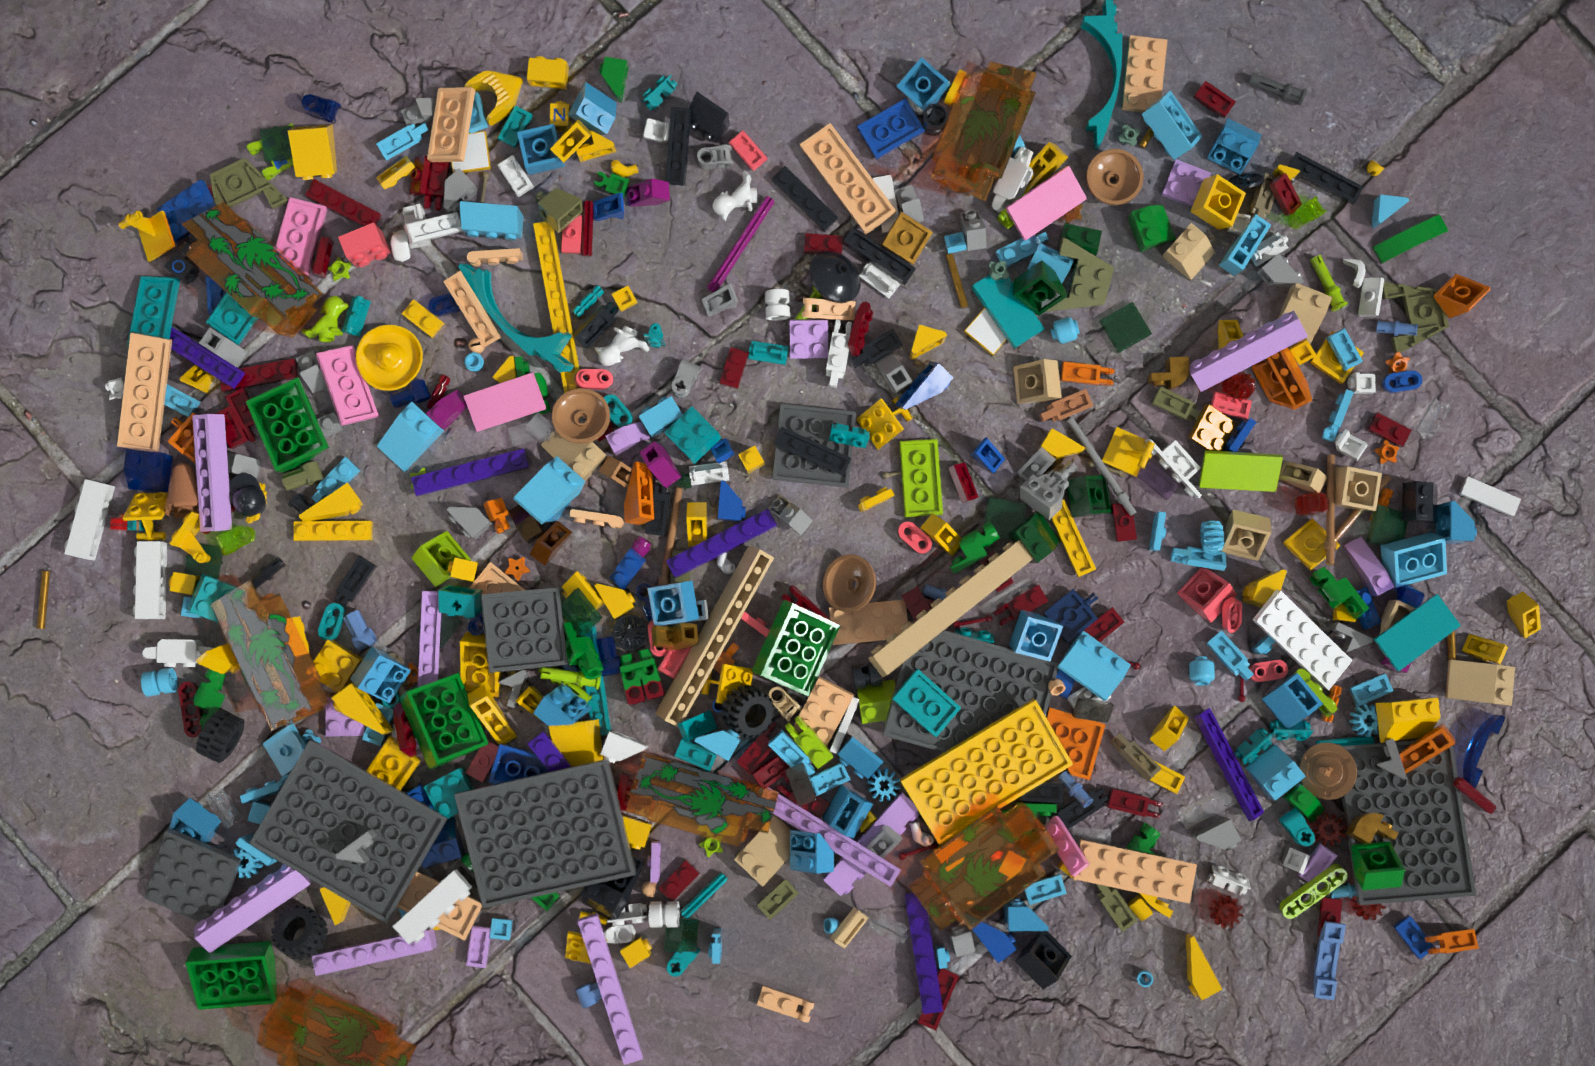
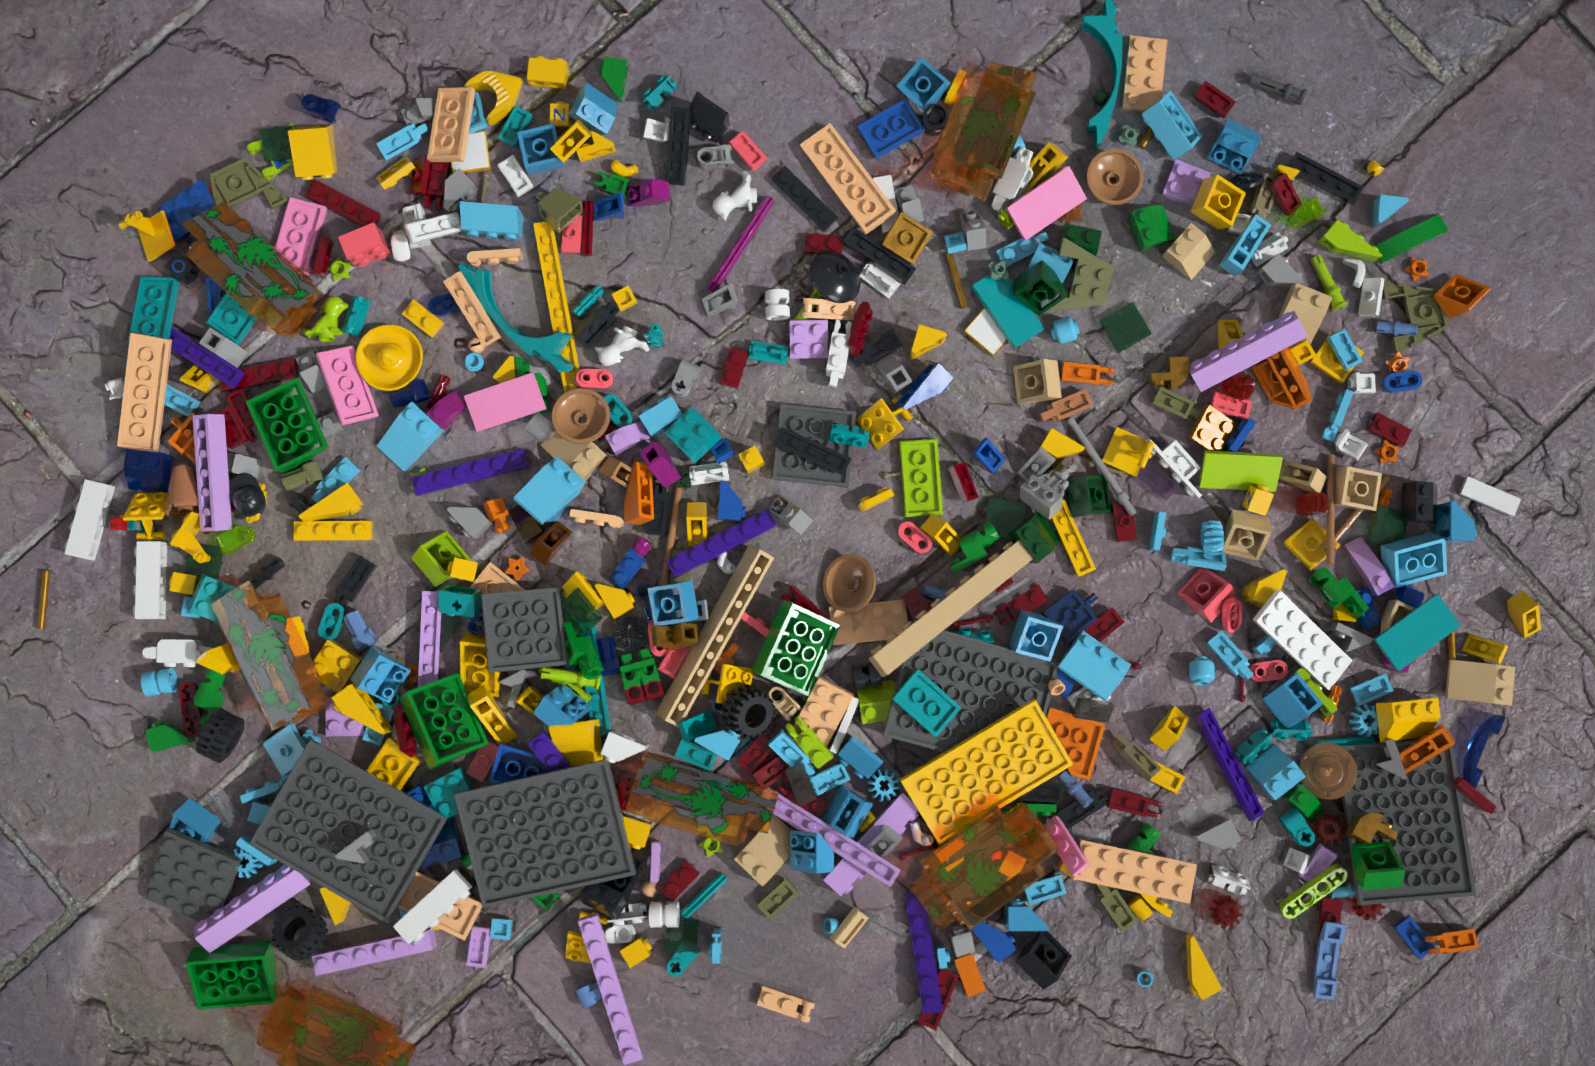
none -> green slope [146,722,196,753]
none -> orange tile [954,953,986,997]
none -> clear green plate [1092,89,1109,107]
none -> yellow brick [1242,484,1274,516]
none -> lime slope [1318,220,1382,262]
none -> orange plate [1405,257,1429,281]

